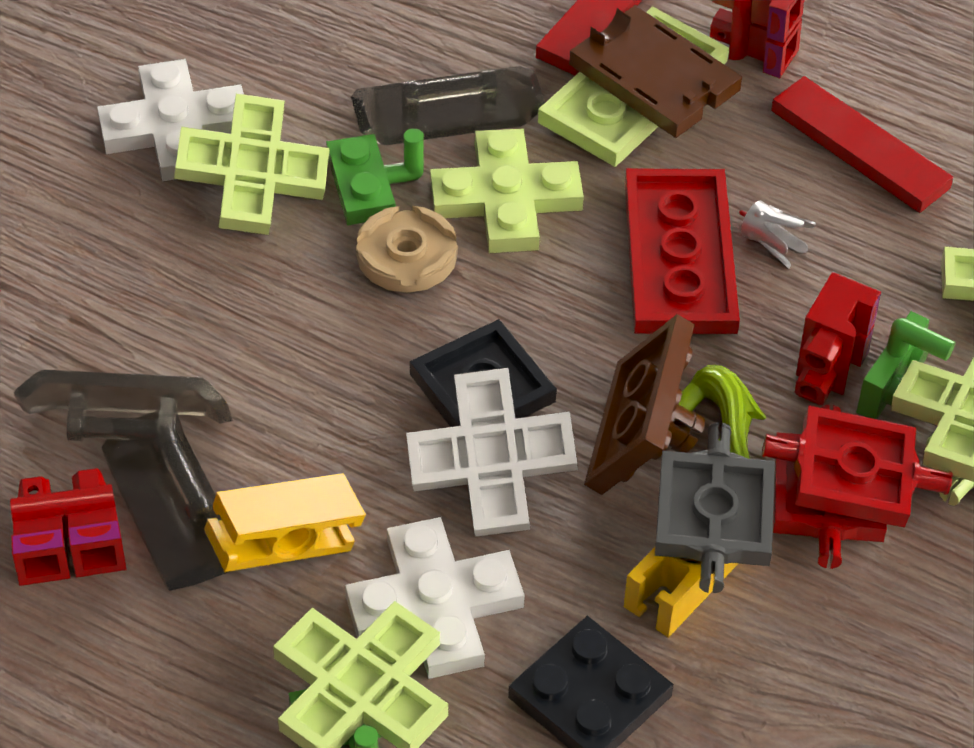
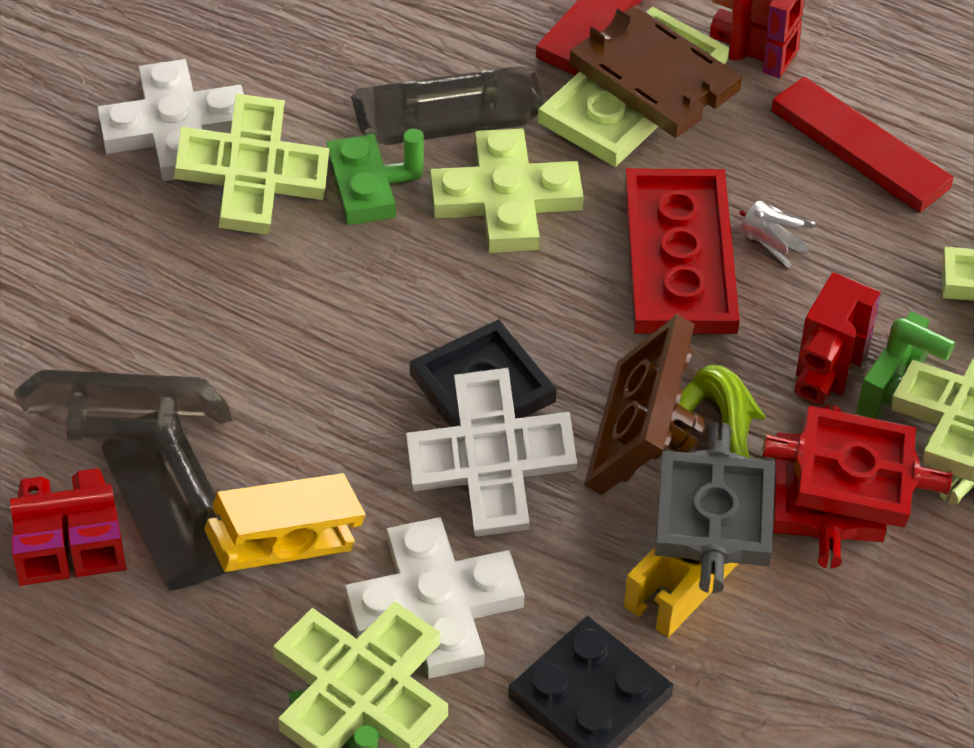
tan plate [356,206,458,293] -> none

